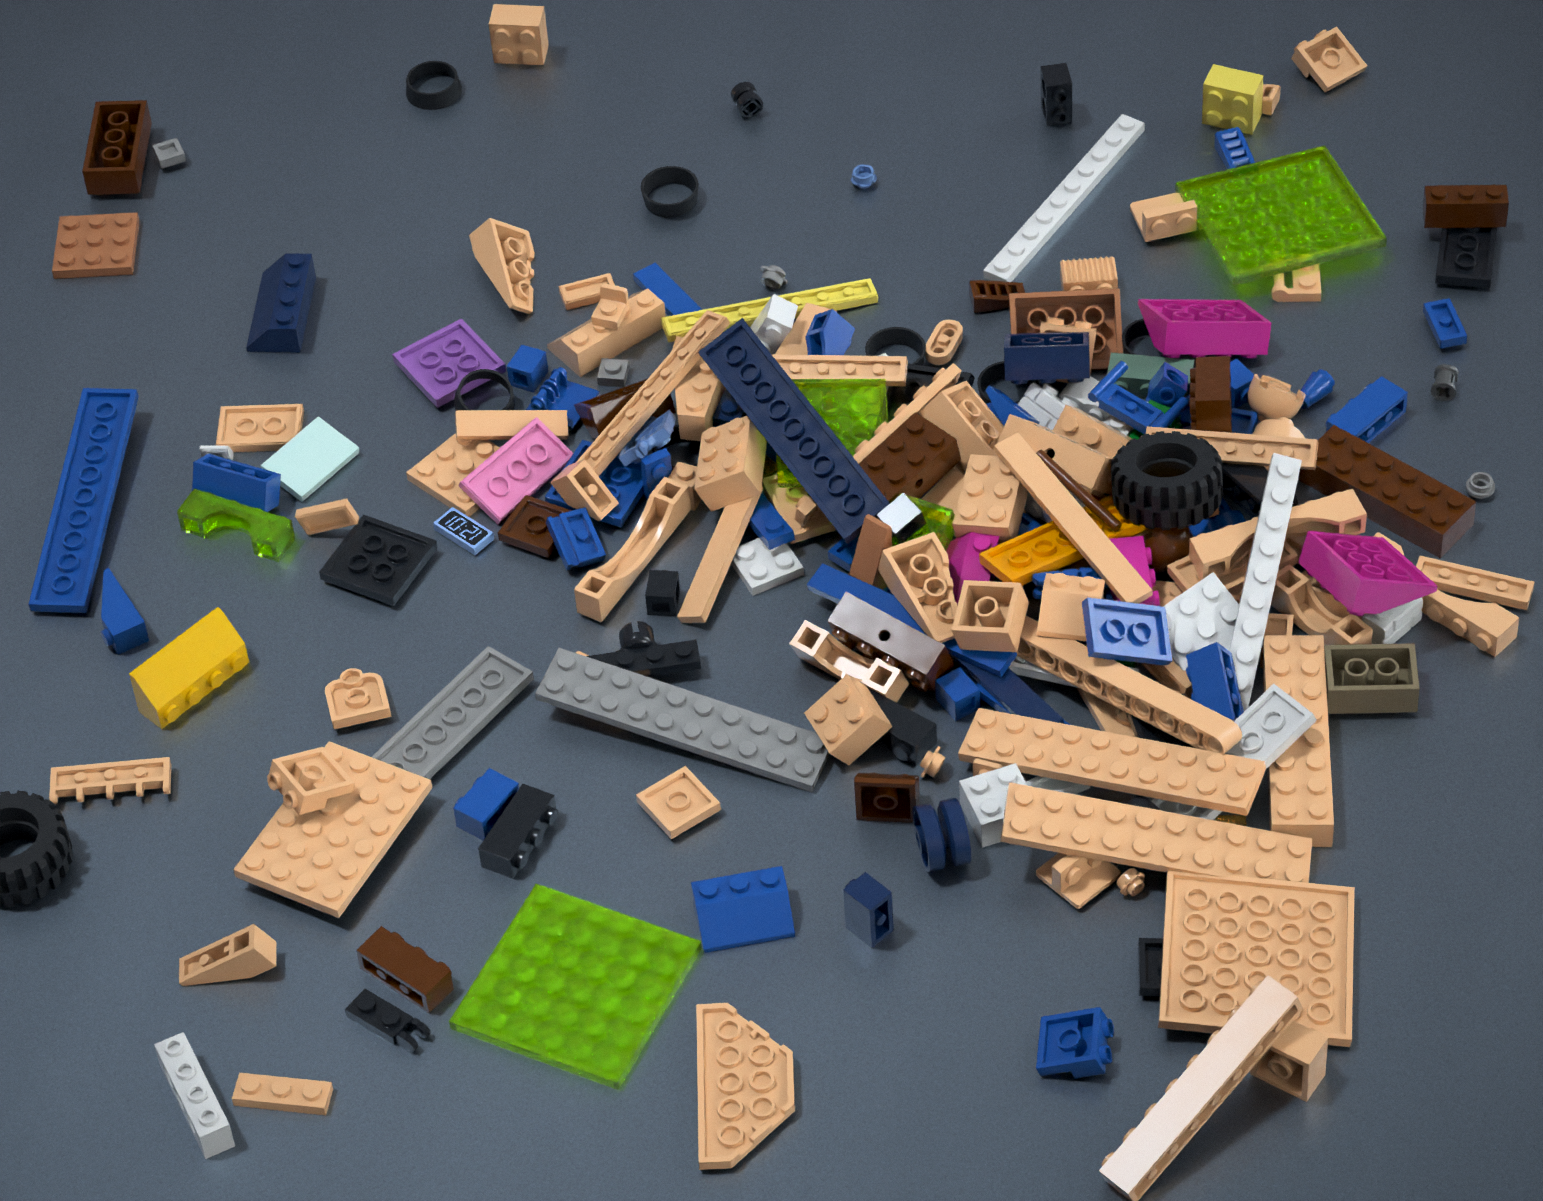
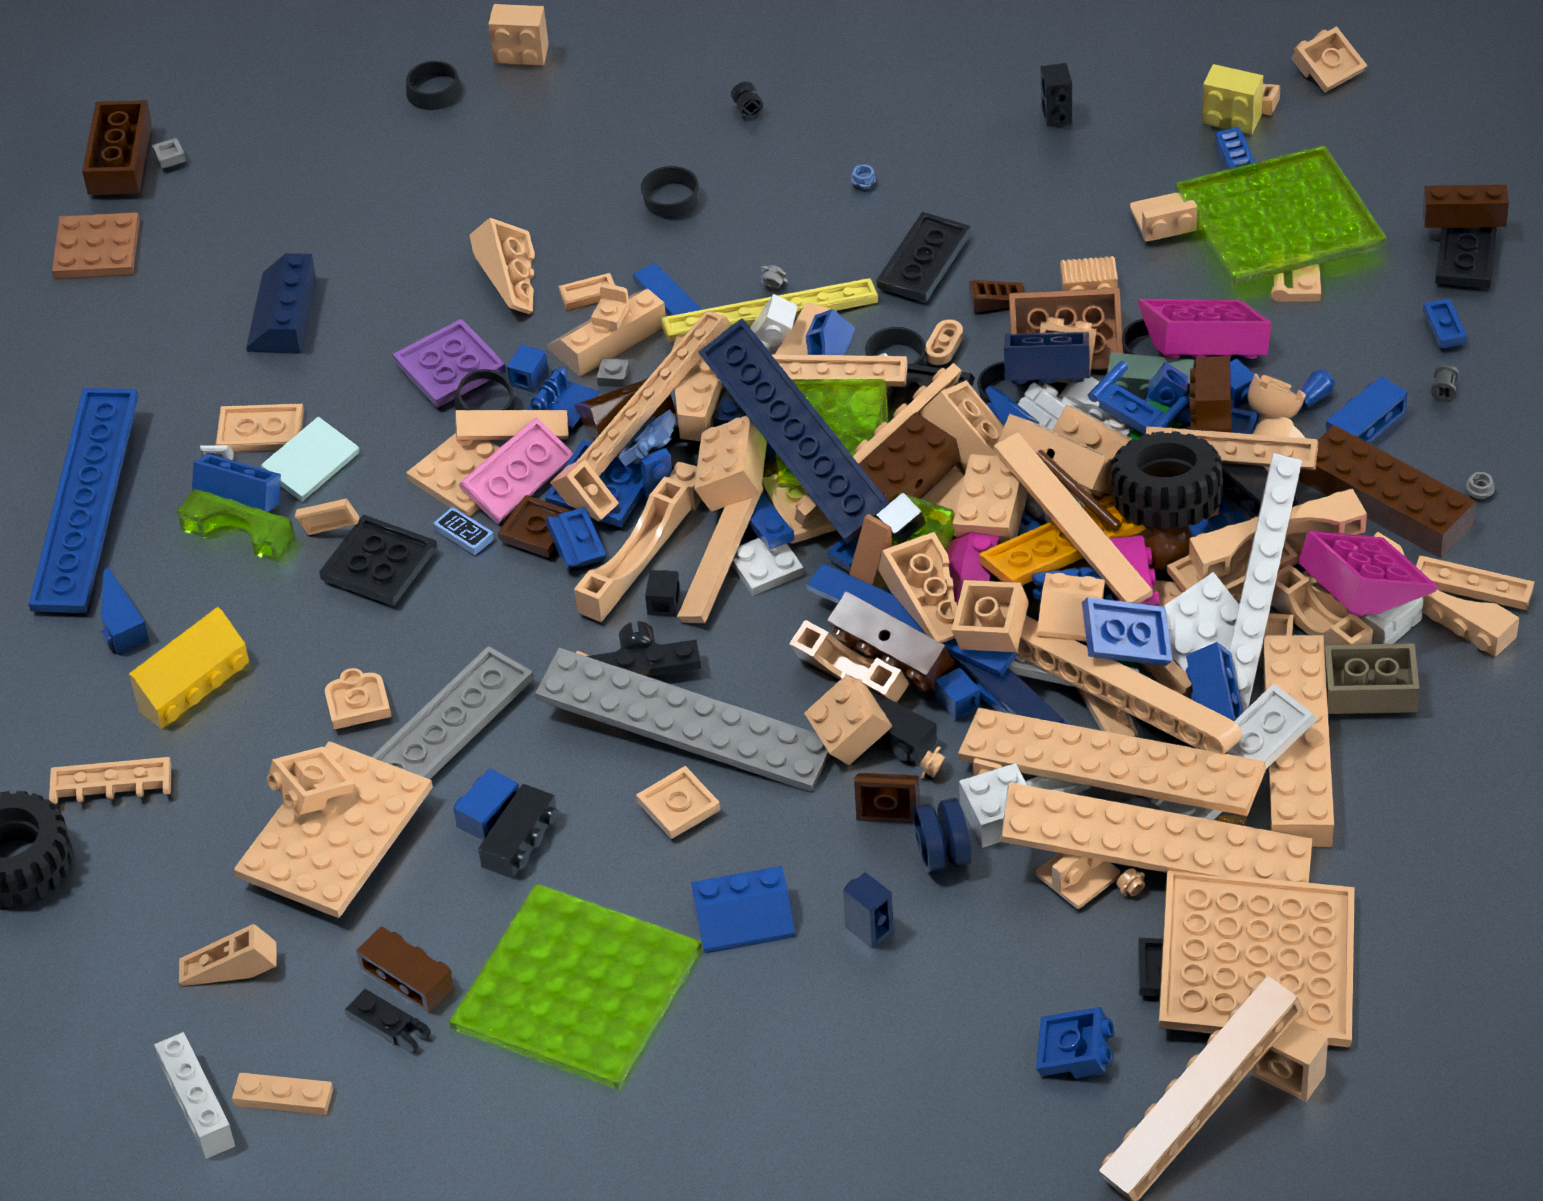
light nougat plate [696,1003,795,1170] -> none
white plate [983,114,1145,282] -> none
none -> black plate [876,212,971,303]

